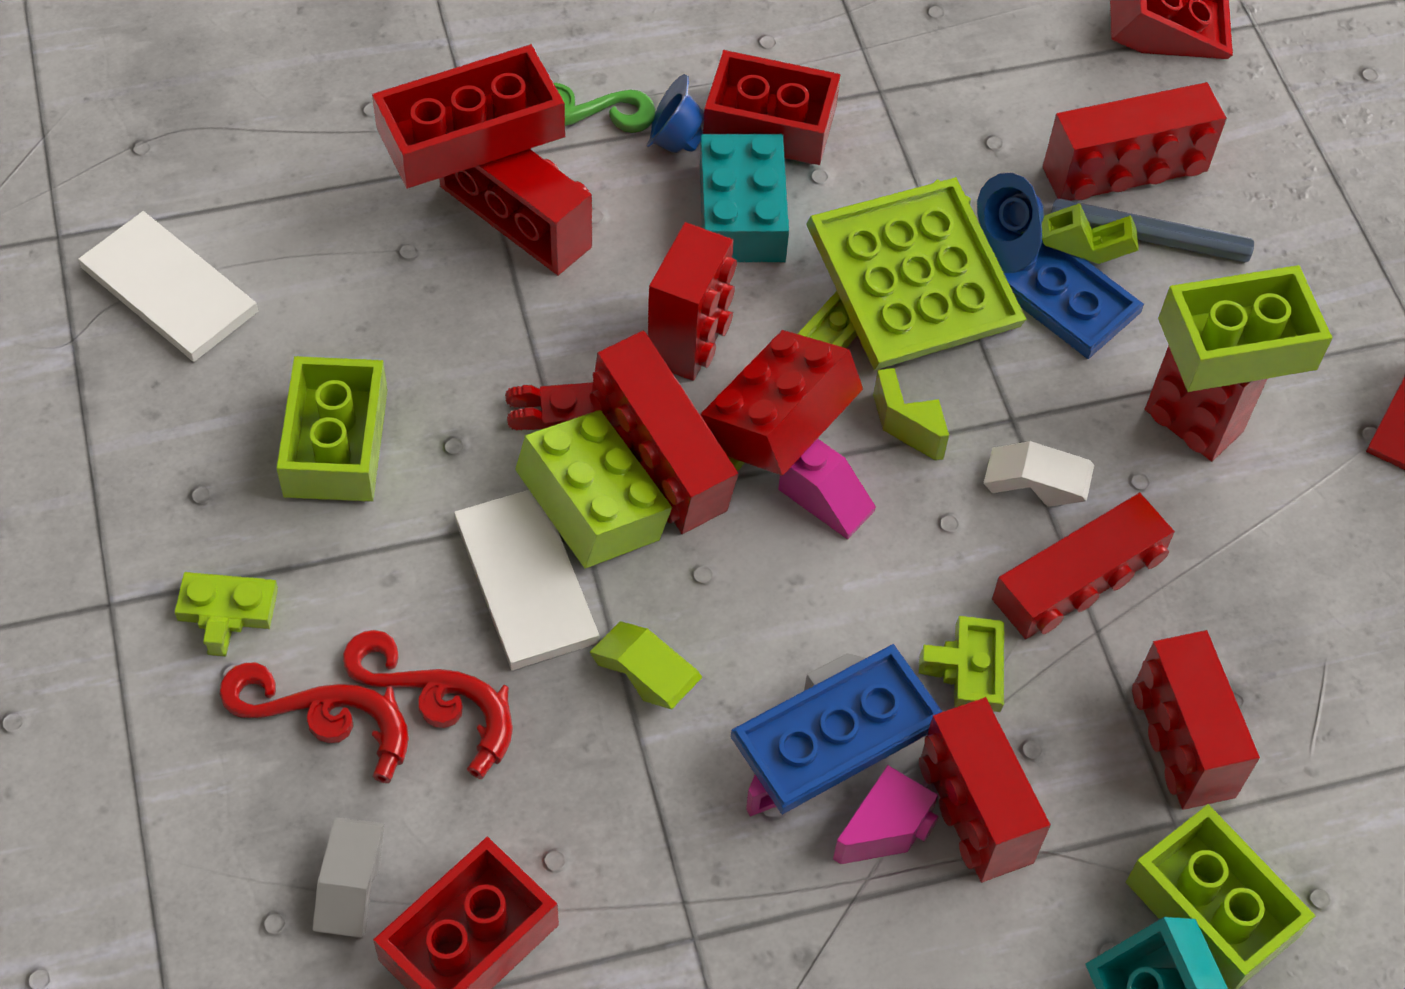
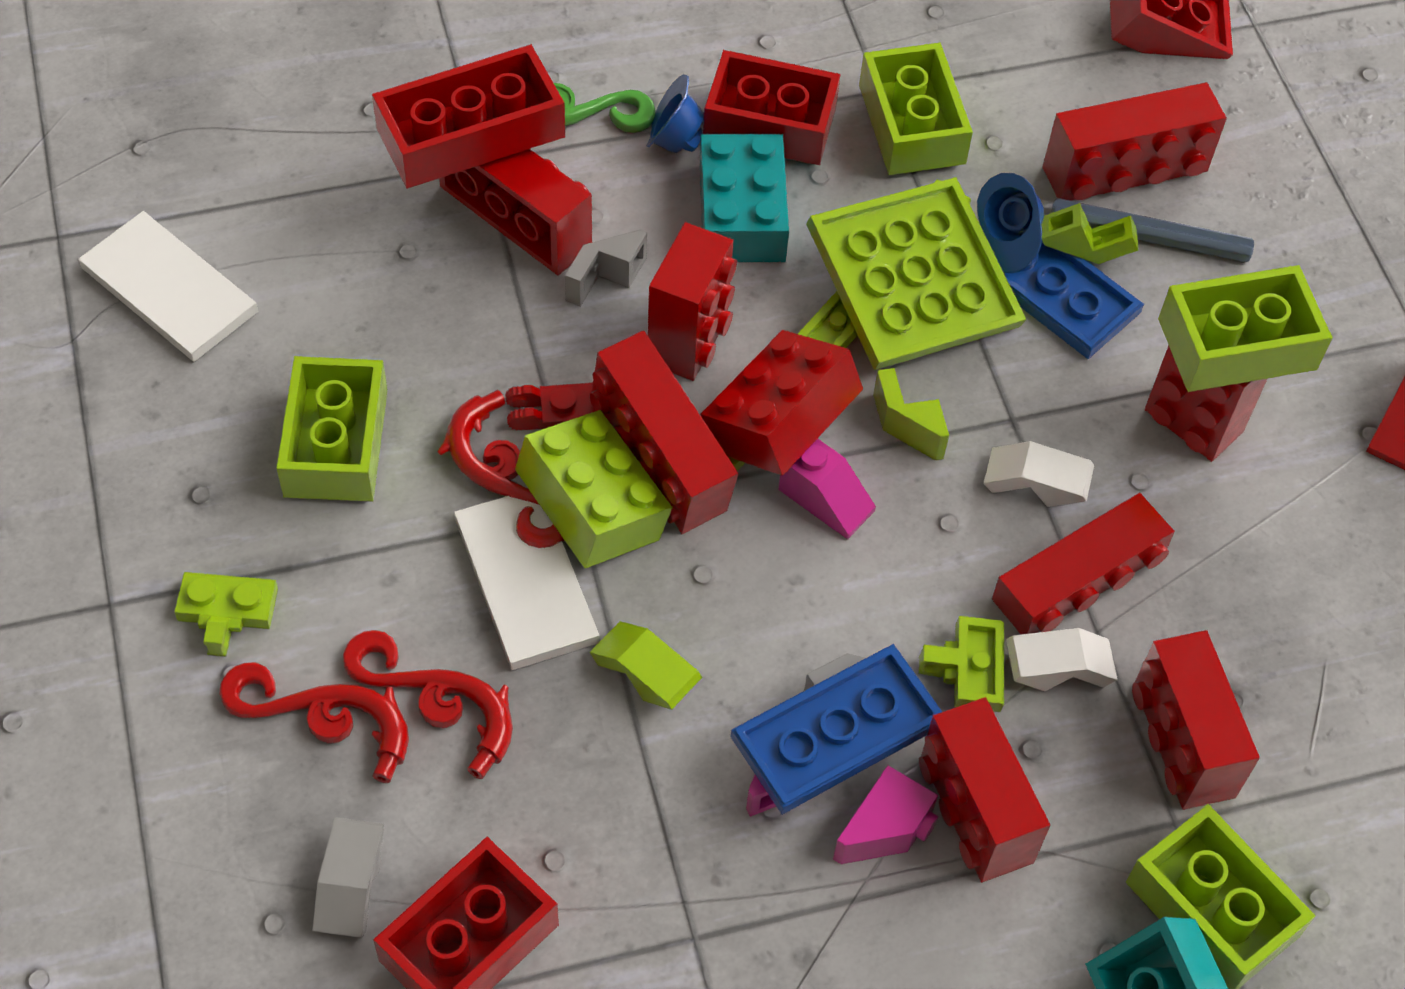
none -> red plant [437,390,564,548]
none -> light grey slope [565,229,647,307]
none -> lime brick [859,42,973,175]
none -> white slope [1006,628,1117,692]

